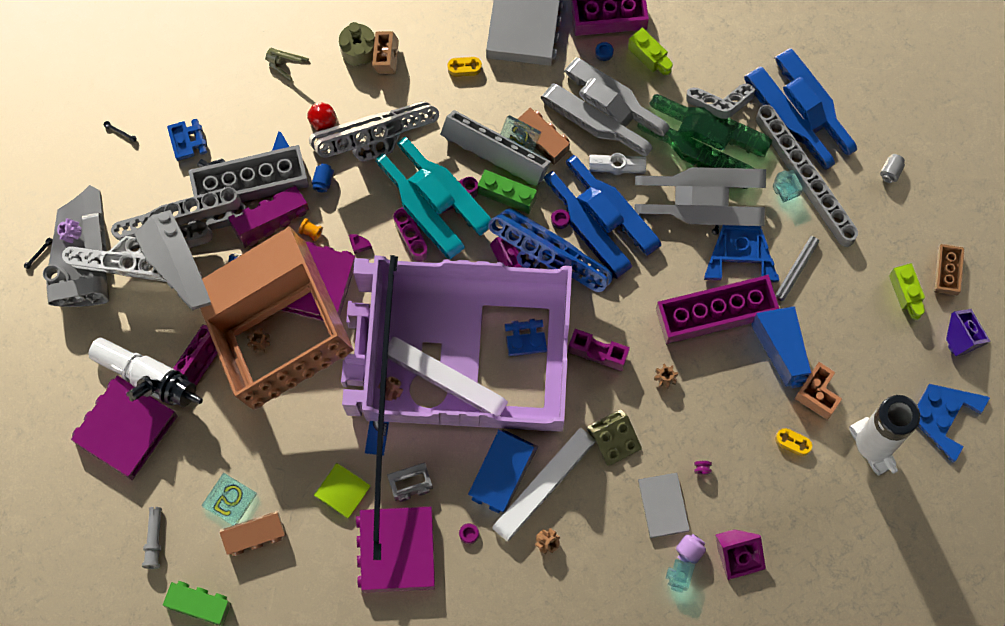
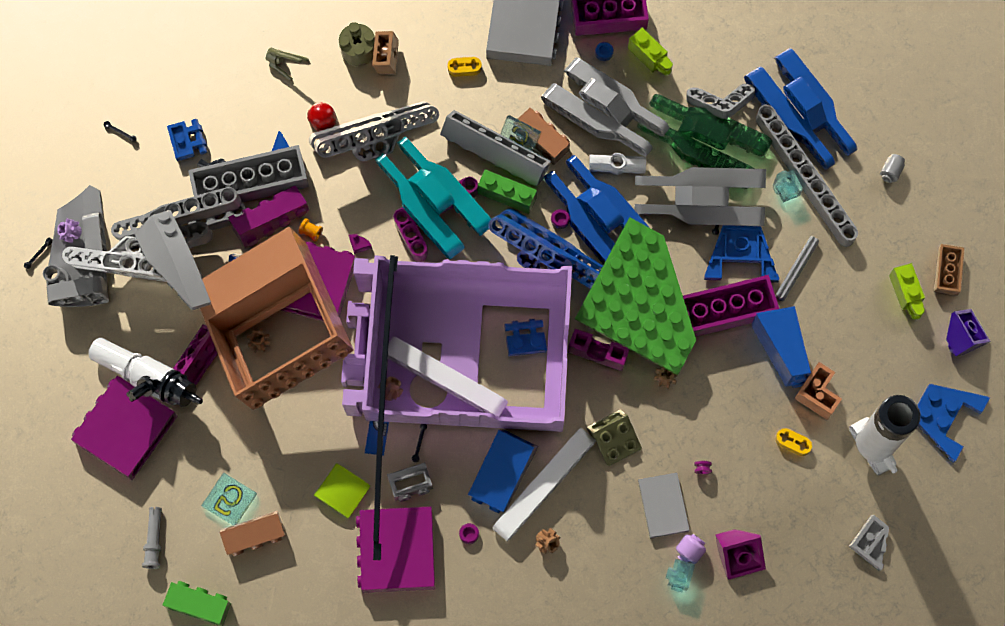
blue brick [312,163,334,193] -> none
magenta slope [490,237,524,268] -> none
none -> black hinge [412,424,427,463]
none -> bright green plate [575,217,696,375]
none -> light grey wing [849,515,889,571]

